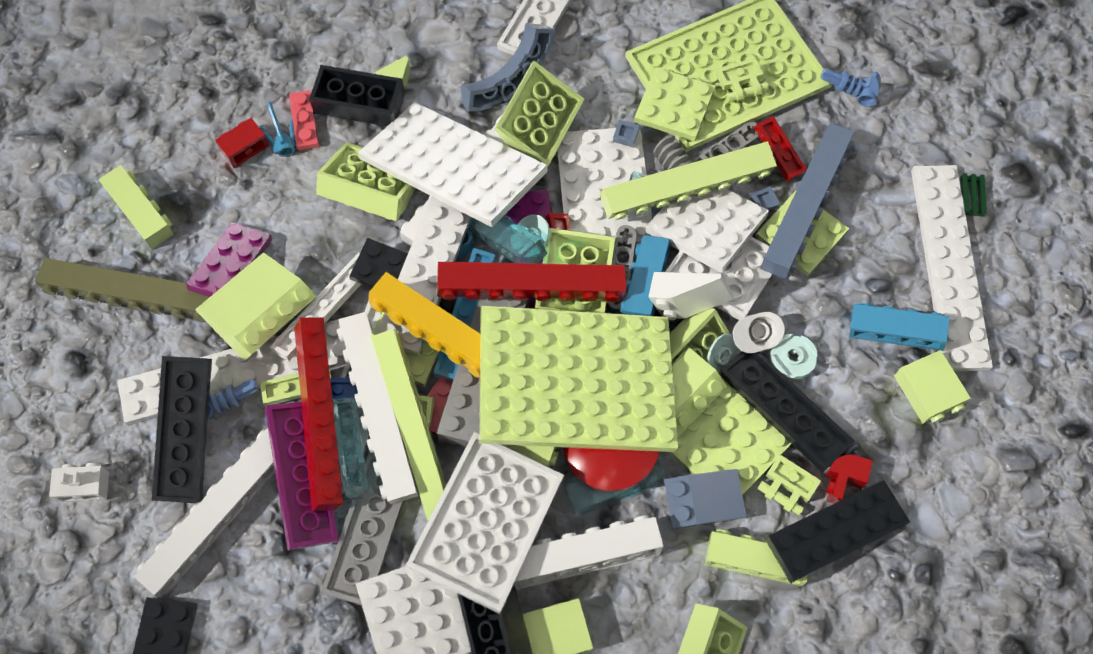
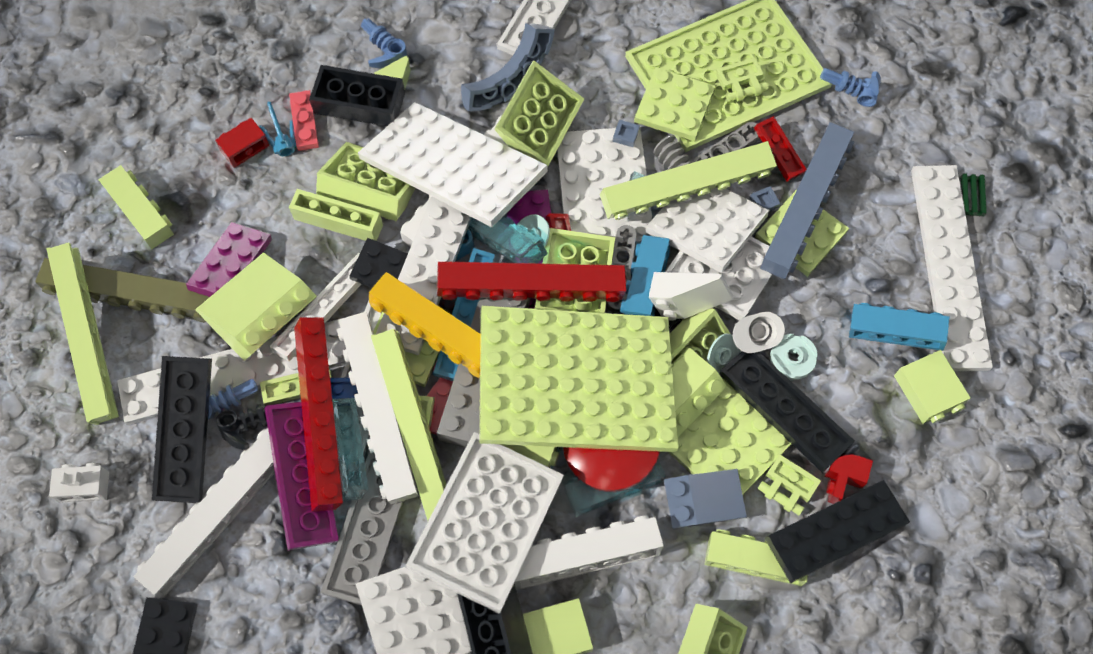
none -> yellowish green tile [46,242,119,425]
none -> black piece [216,402,285,450]
none -> yellowish green brick [289,189,383,241]
none -> medium blue piece [361,18,408,68]

